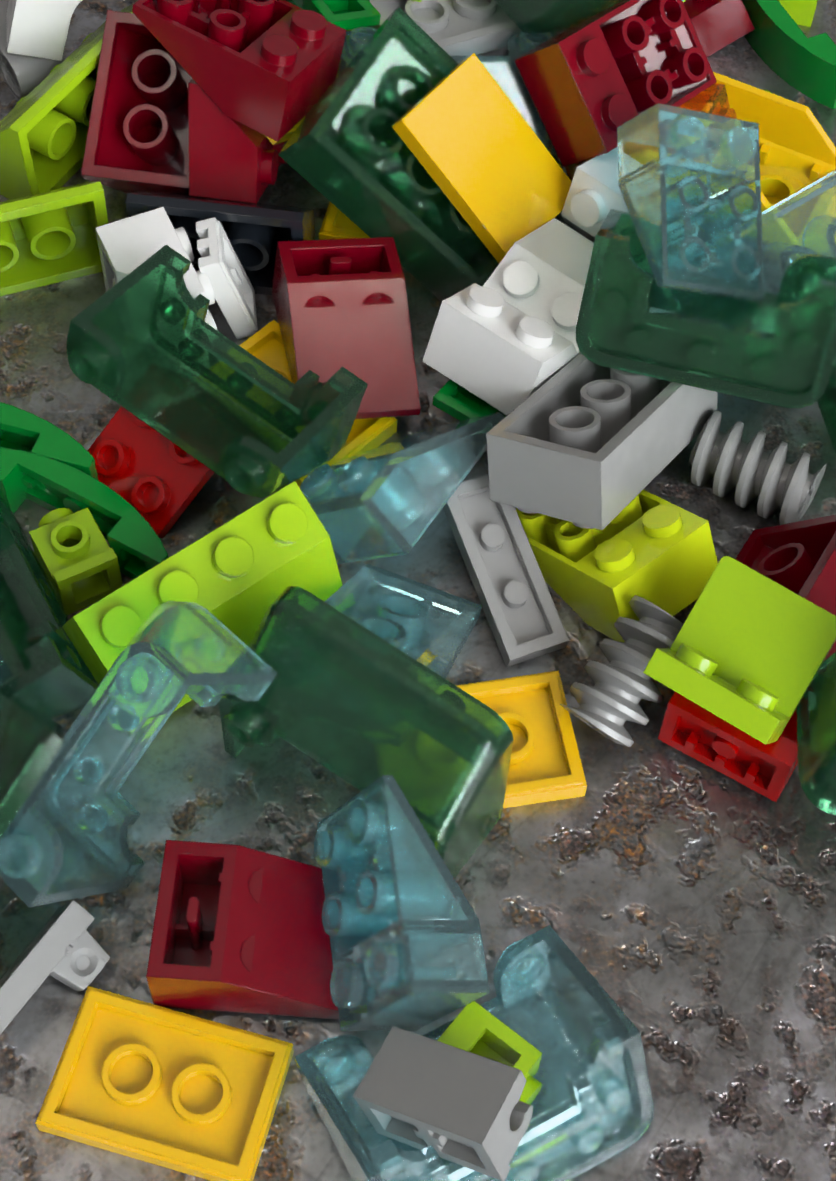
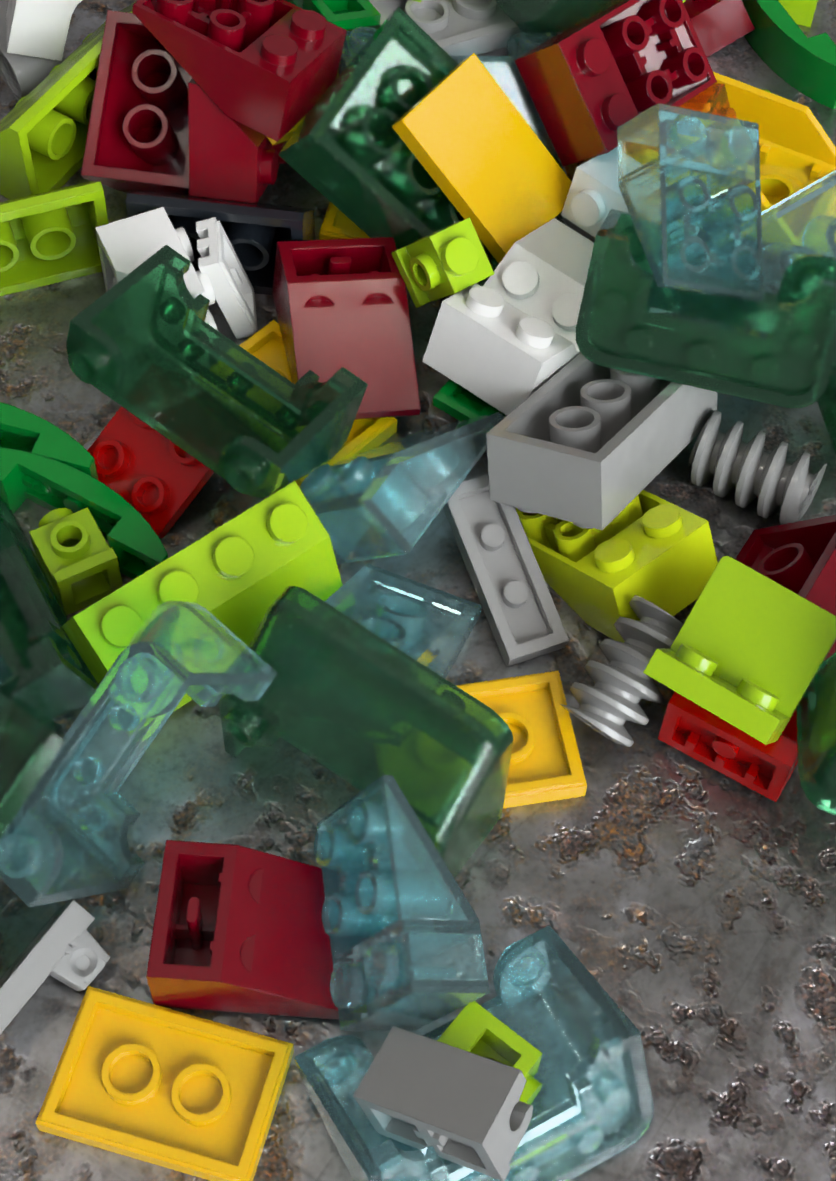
none -> lime brick [391,217,495,308]

